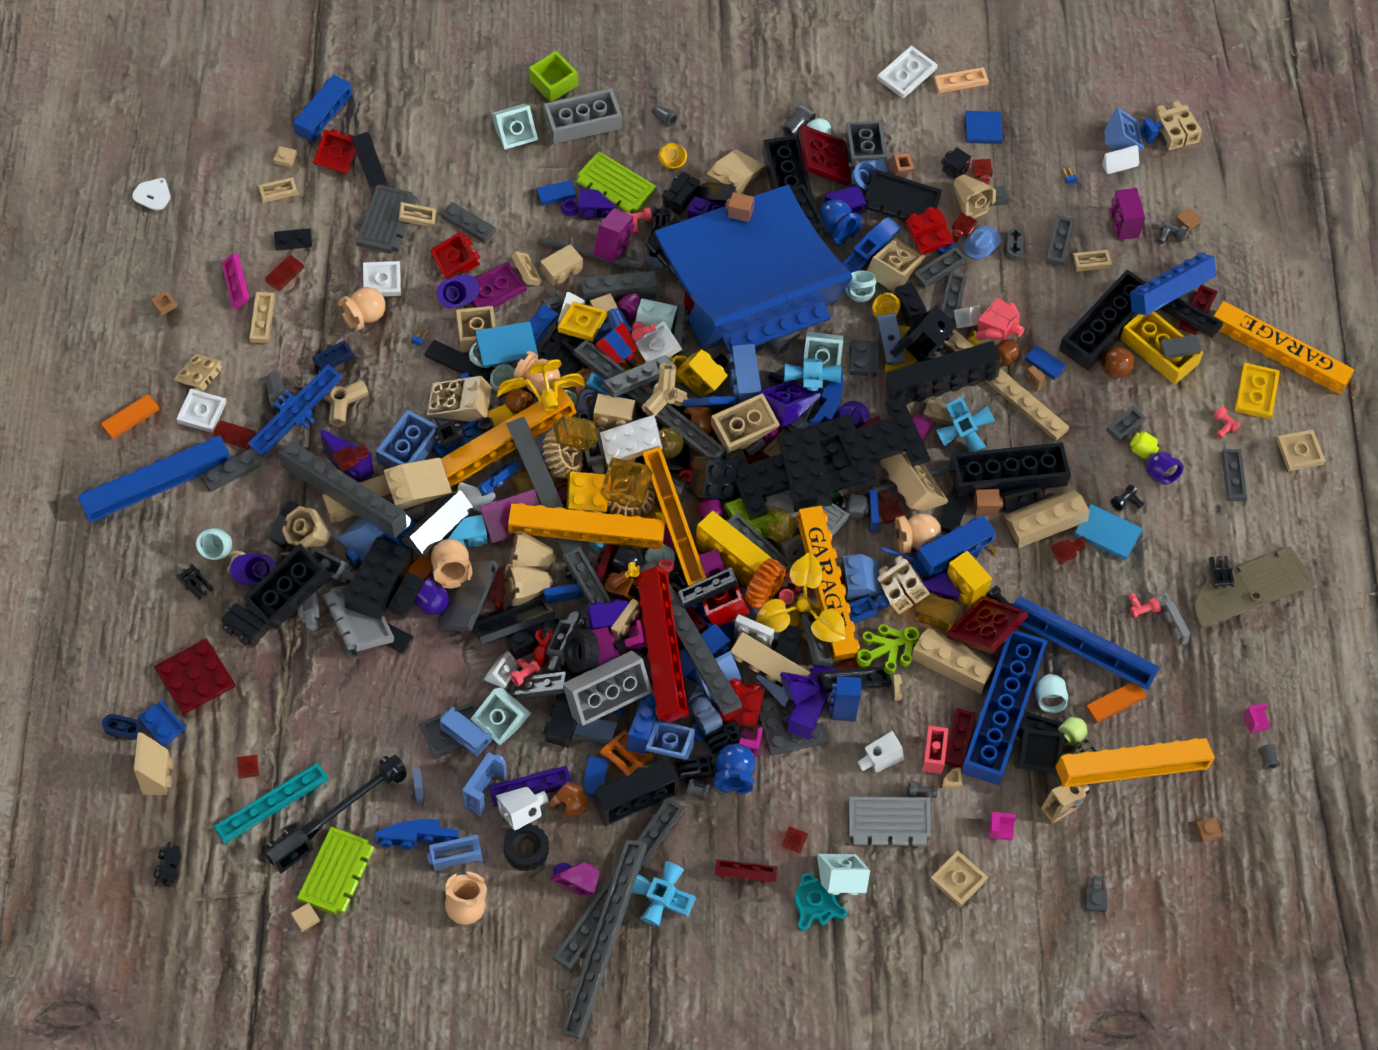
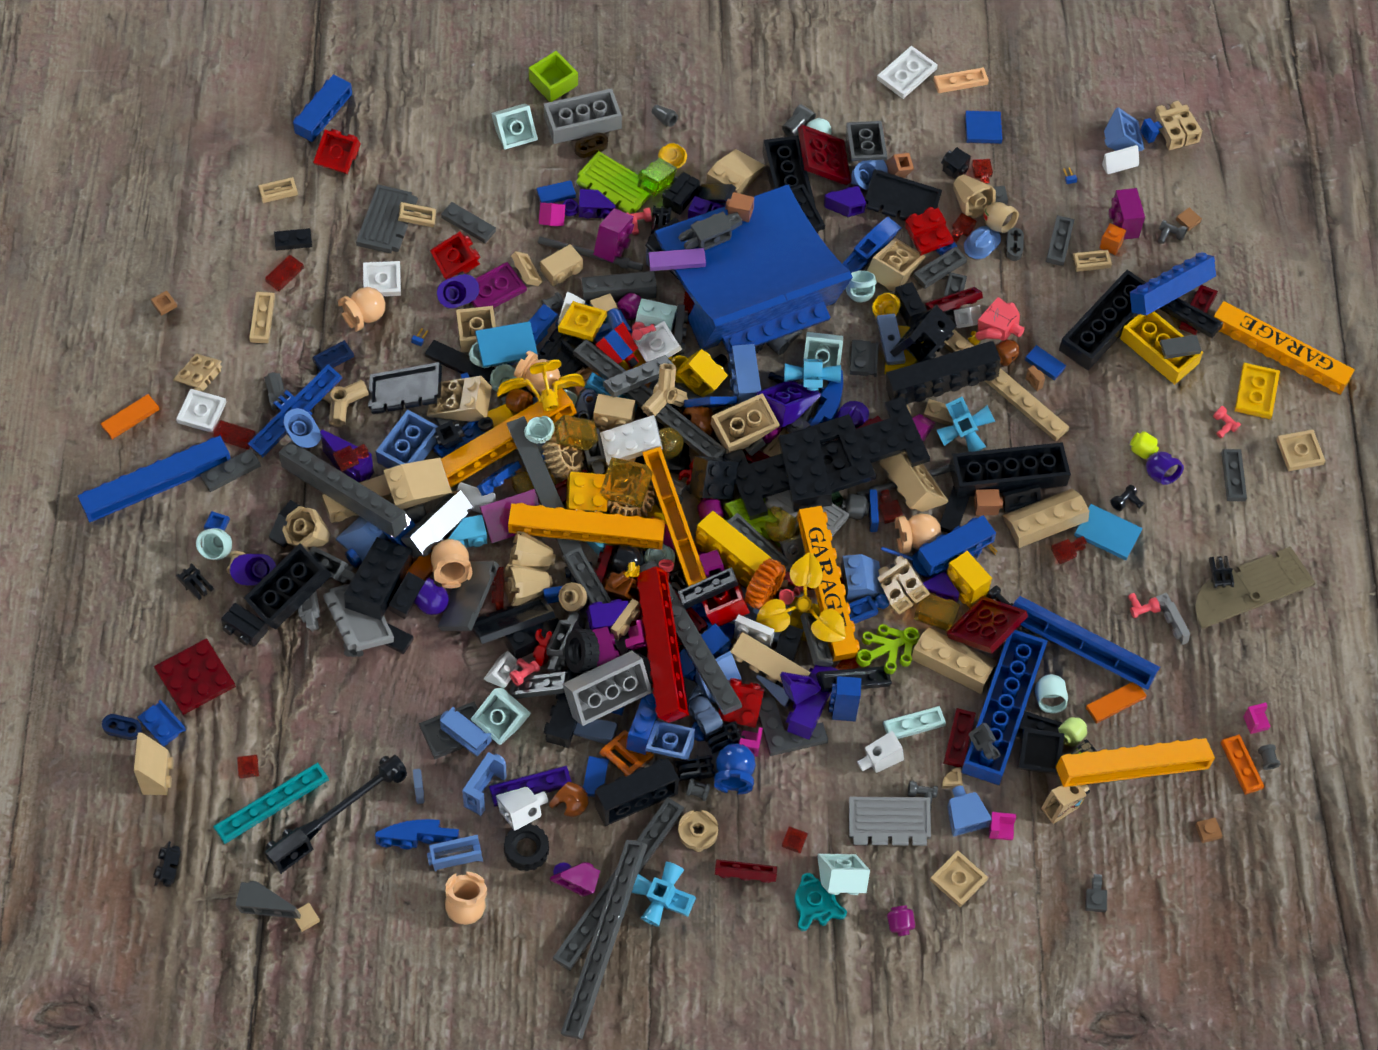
white piece [132,178,171,211] -> none
dark pink plate [222,253,249,309] -> none
tan plate [273,146,297,168] -> none
lime hinge [297,827,375,915] -> none
black tile [351,132,387,188] -> none
blue tile [818,199,863,245] -> none
tan tile [891,674,902,701] -> none
coral brick [922,726,948,774] -> none
dark orange helmet [1101,347,1135,379] -> none
dark grey plate [1106,406,1146,443] -> none
none -> blue tile [204,511,230,531]
none -> dark grey slope [235,881,301,919]
none -> medium blue piece [283,408,321,448]
none -> hinge [368,362,442,415]
none -> light aqua hair [524,416,555,444]
none -> dark pink panel [539,202,565,226]
none -> tan plate [559,582,587,611]
none -> dark brown plate [575,133,608,158]
none -> clear neon green brick [637,158,677,196]
none -> medium lavender tile [649,248,706,271]
none -> dark grey hinge [678,212,742,251]
none -> tan plate [678,810,718,852]
none -> light aqua tile [883,706,946,739]
none -> magenta head [887,905,916,937]
none -> dark red plate [925,287,983,312]
none -> medium blue torso [947,786,992,837]
none -> dark grey plate [969,723,1001,760]
none -> tan helmet [983,202,1019,233]
none -> orange brick [1099,223,1126,256]
none -> orange tile [1220,734,1264,795]

